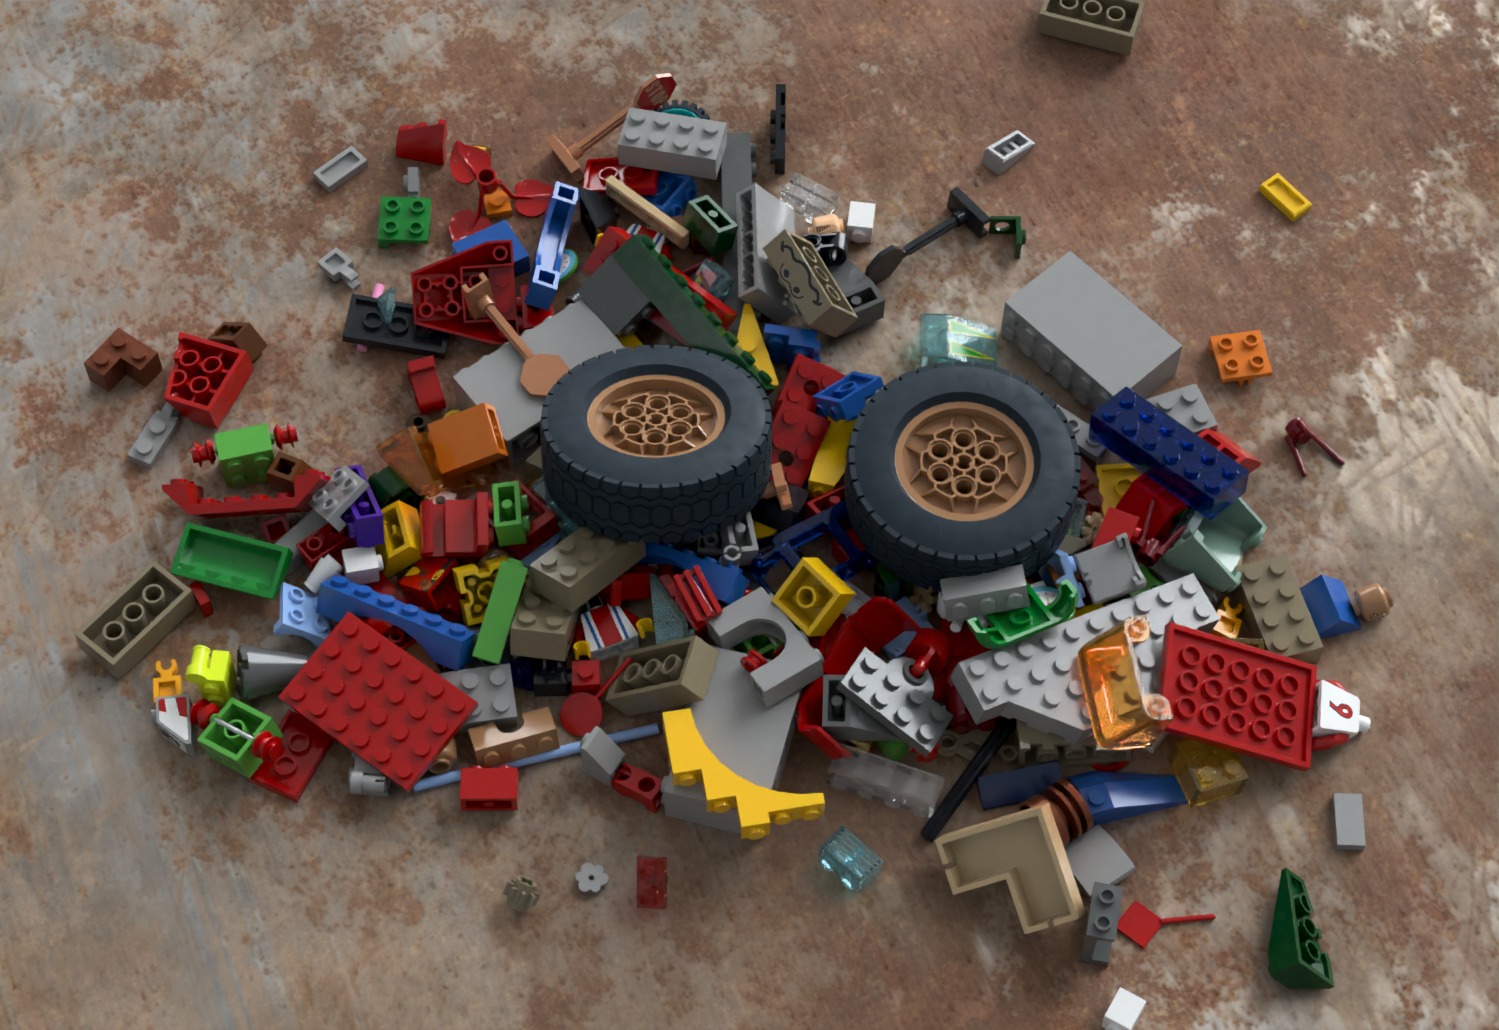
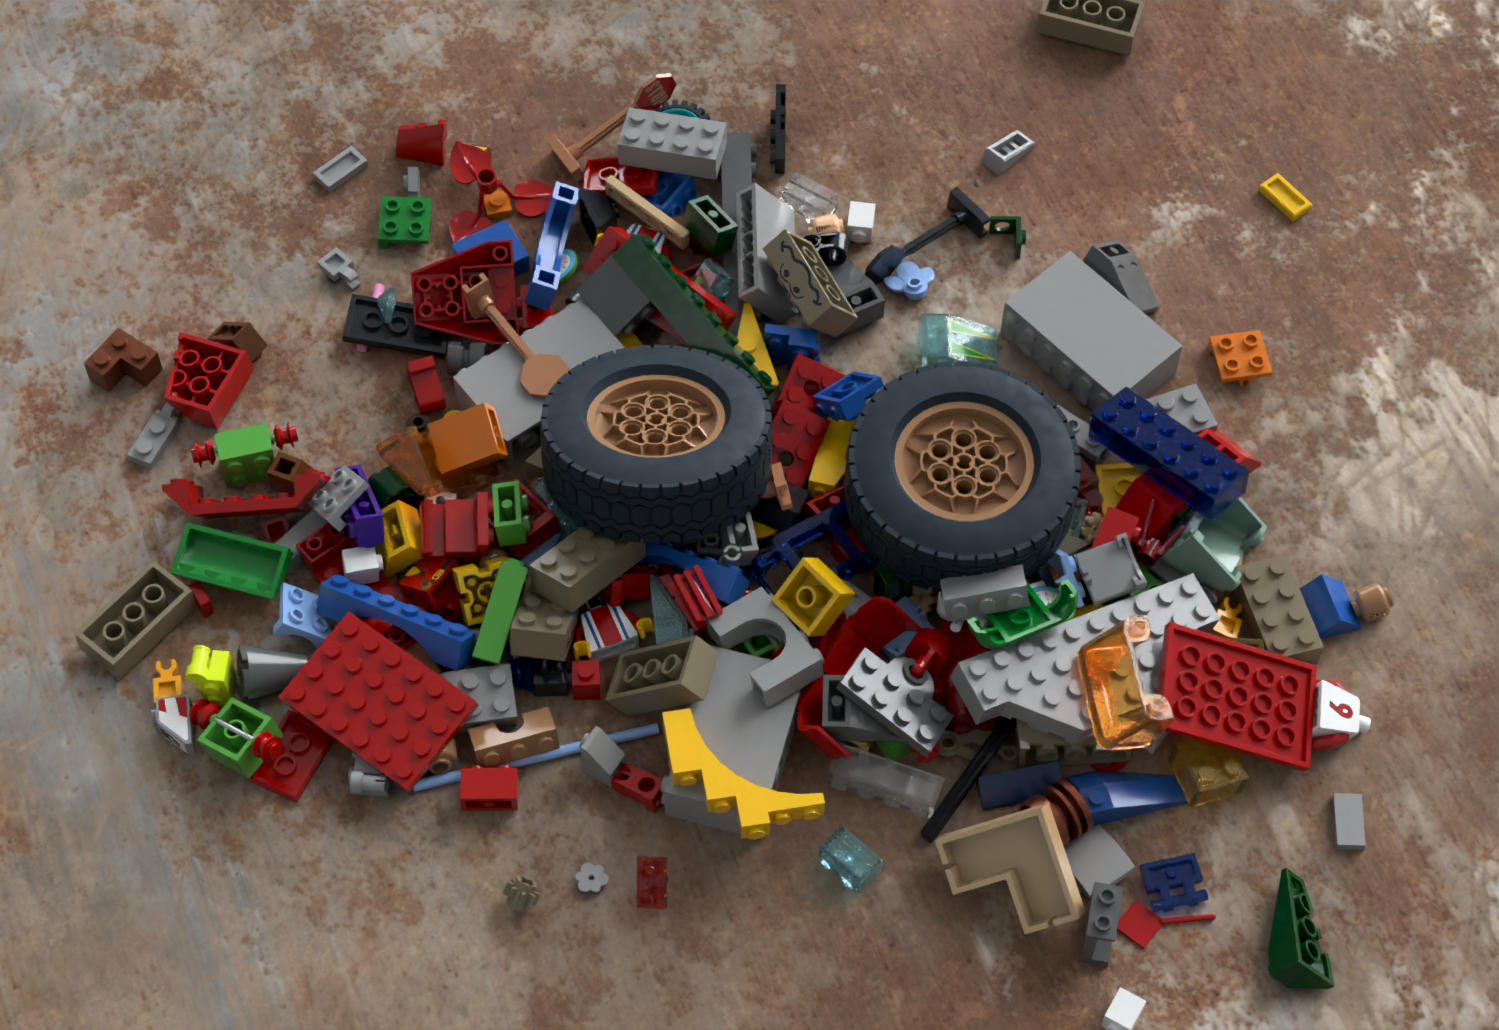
white cone [304,554,344,594] -> none
red piece [560,657,632,736] -> none
red bush [740,650,767,674] -> none
dark red plant [1285,417,1345,477] -> none
none -> dark grey wheel [447,341,487,375]
none -> light blue plate [884,261,935,300]
none -> dark grey slope [1083,240,1160,313]
none -> clear blue plate [1139,853,1208,913]

